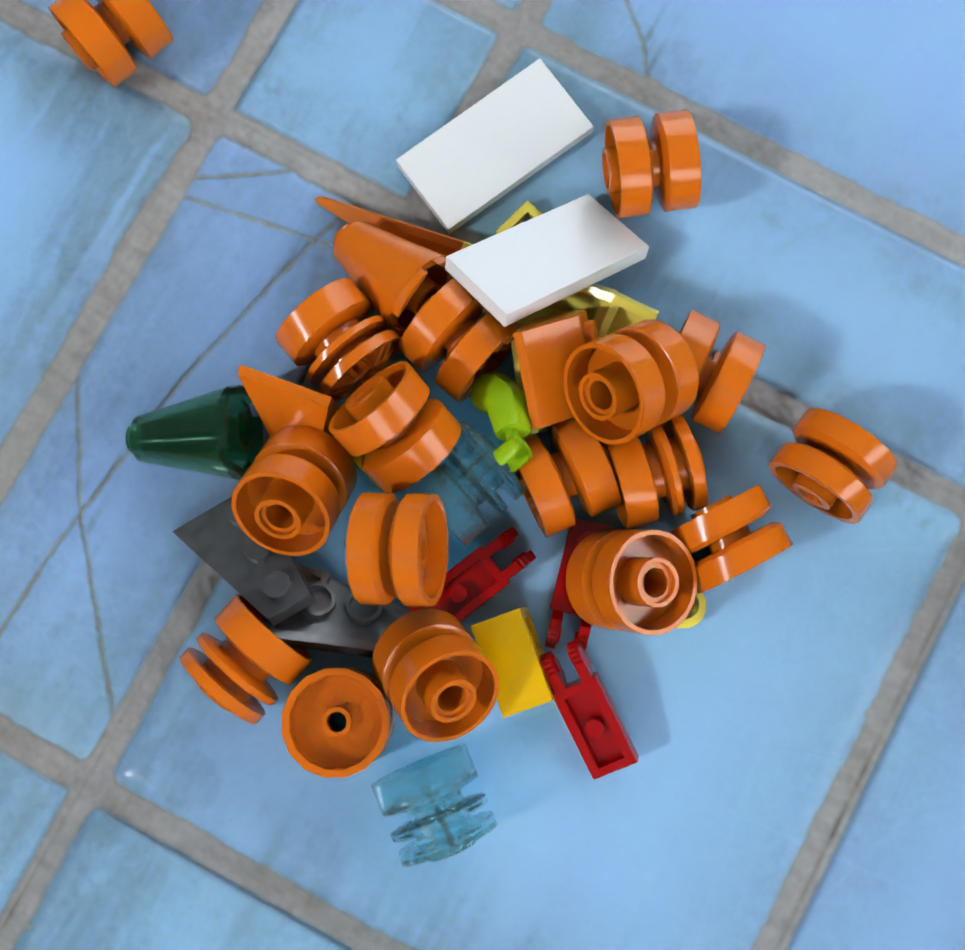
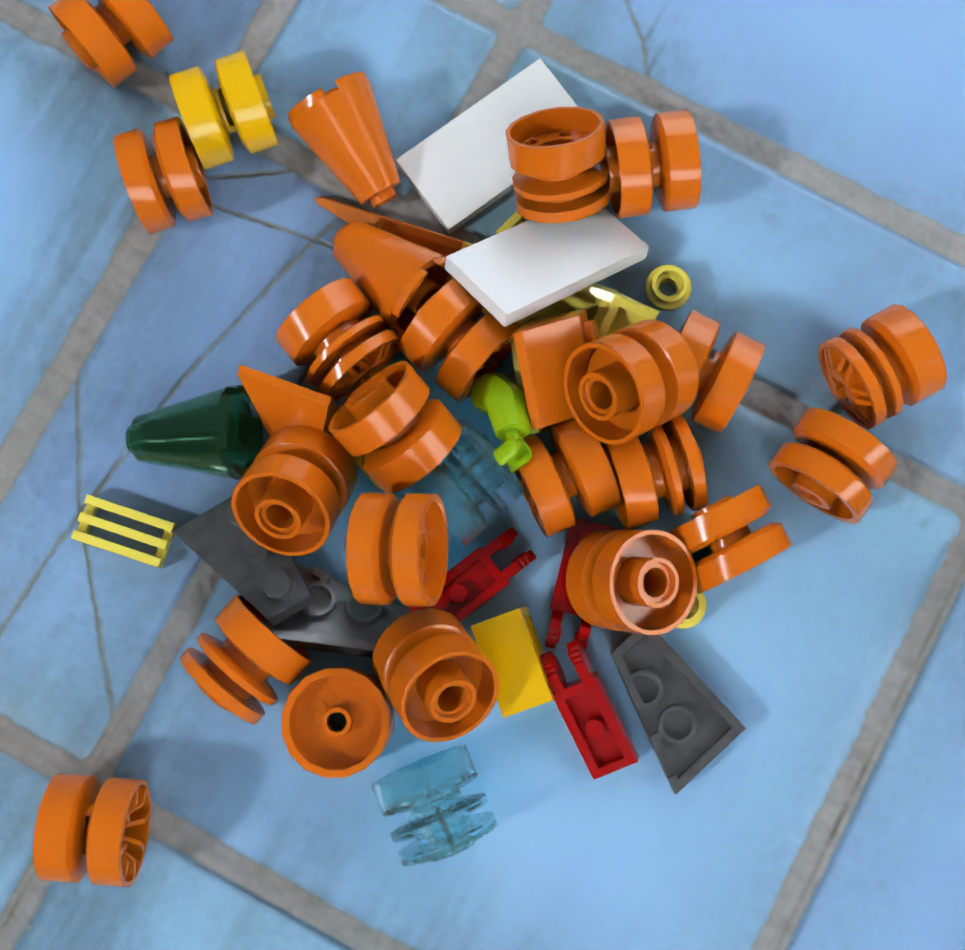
none -> orange wheel [33,773,151,887]
none -> light yellow tile [71,494,178,568]
none -> orange wheel [113,116,214,234]
none -> yellow wheel [169,50,279,170]
none -> orange cone [288,72,401,209]
none -> orange wheel [505,107,612,223]
none -> flat silver wing [610,633,746,795]
none -> light yellow plate [645,265,691,311]
none -> orange wheel [818,304,947,430]

